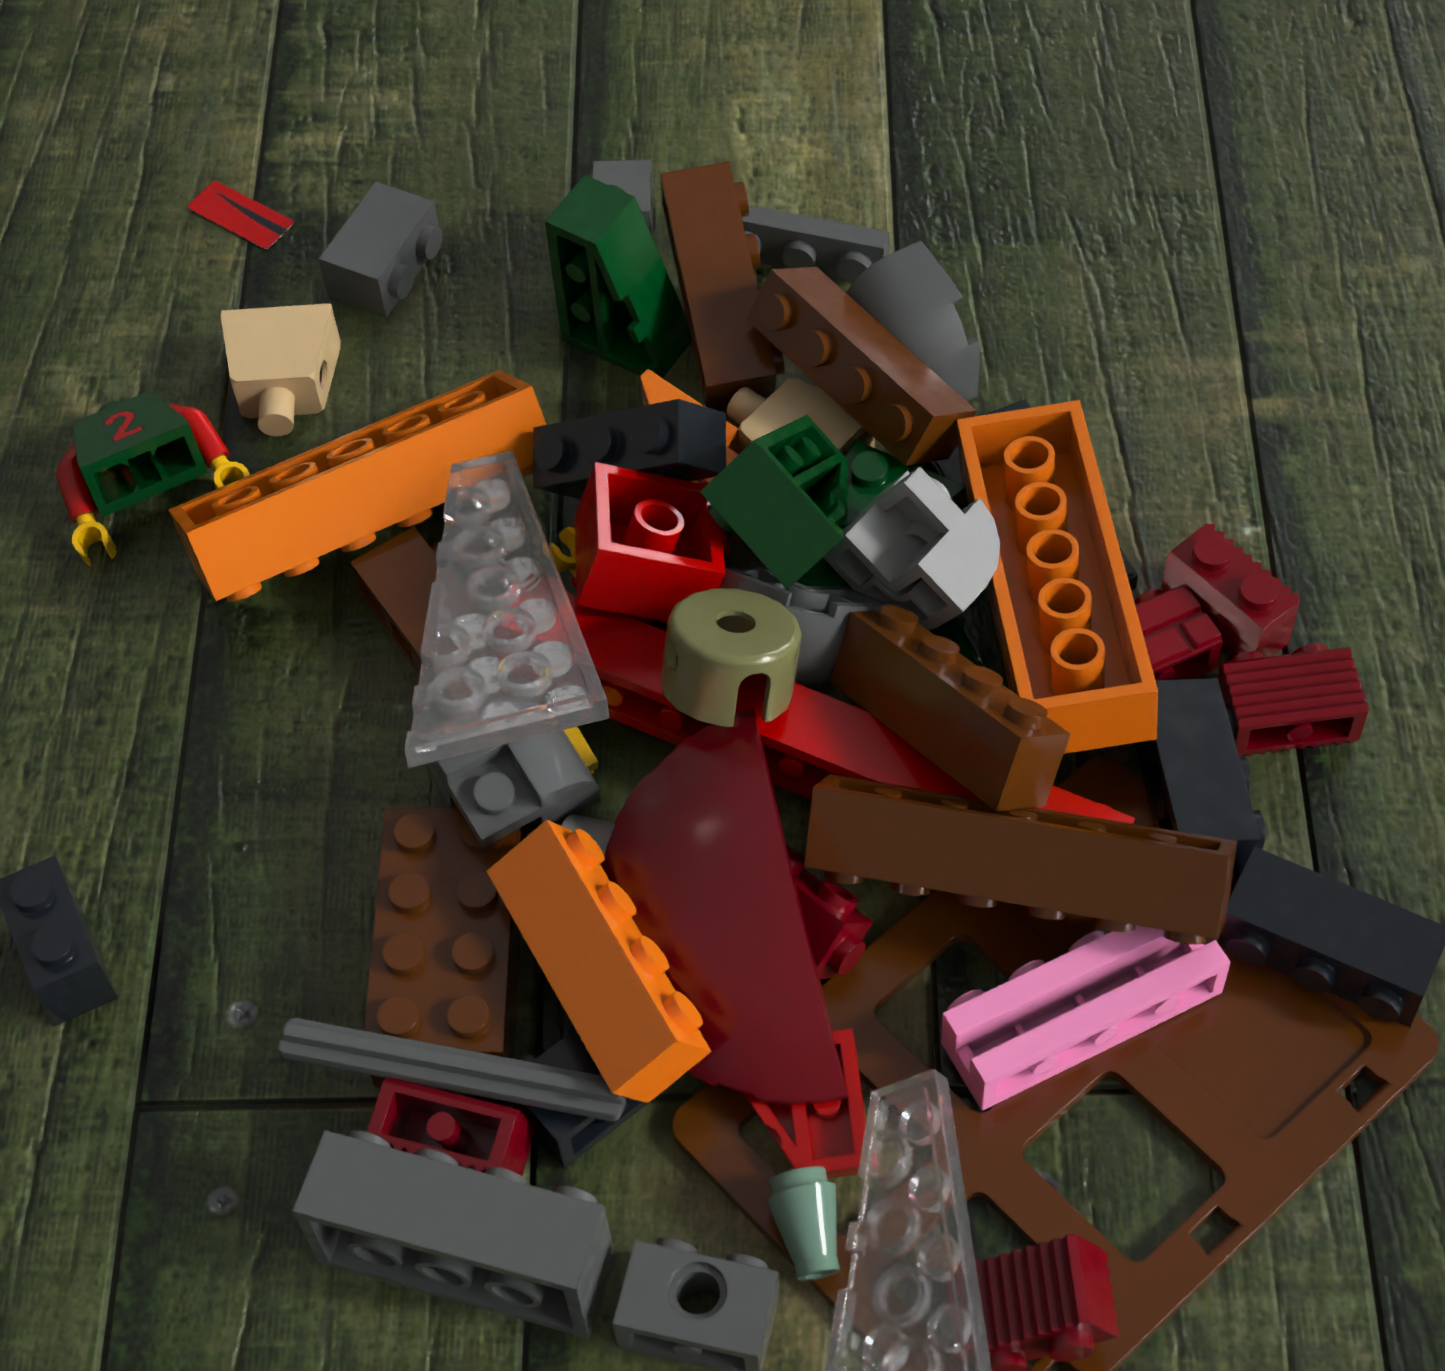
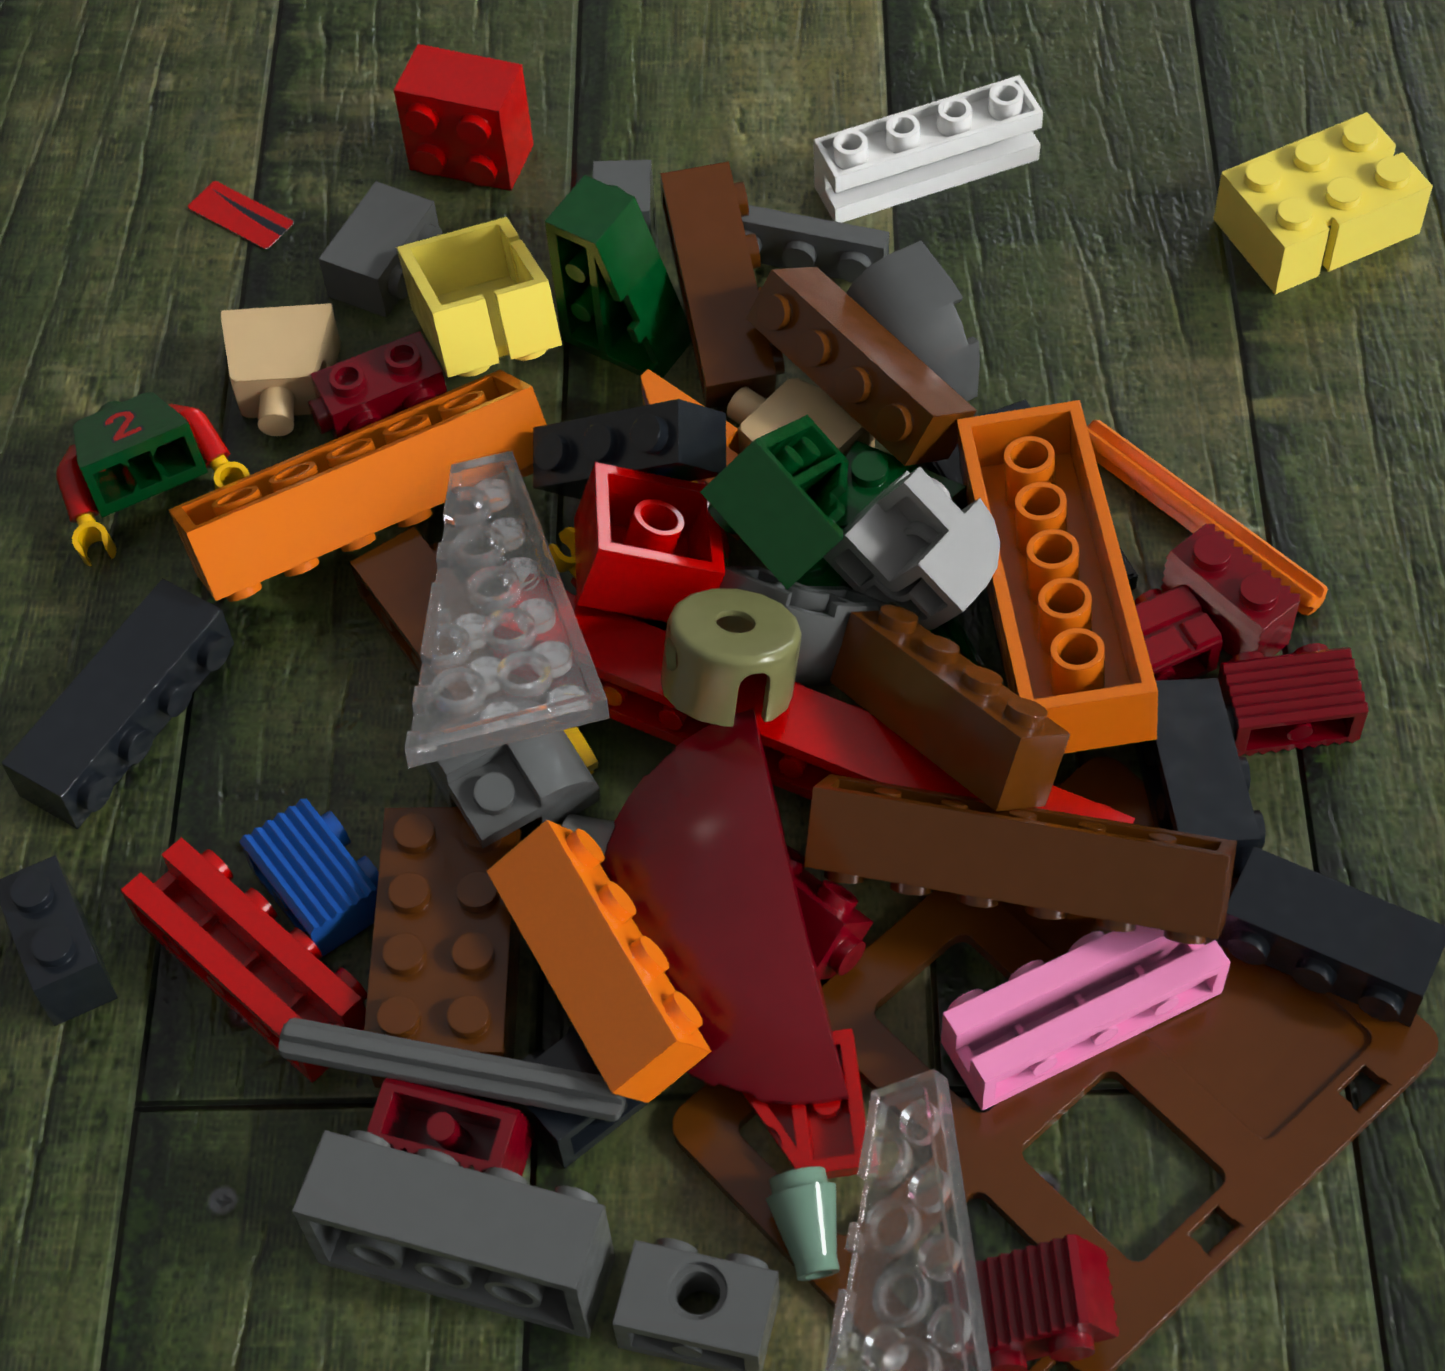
none -> black brick [1,578,234,829]
none -> red brick [121,837,367,1083]
none -> blue brick [239,799,379,959]
none -> dark red brick [308,331,447,439]
none -> red brick [393,44,534,191]
none -> light yellow piece [397,217,562,378]
none -> white brick [814,75,1043,223]
none -> orange axle [1087,420,1328,616]
none -> light yellow piece [1213,112,1433,294]

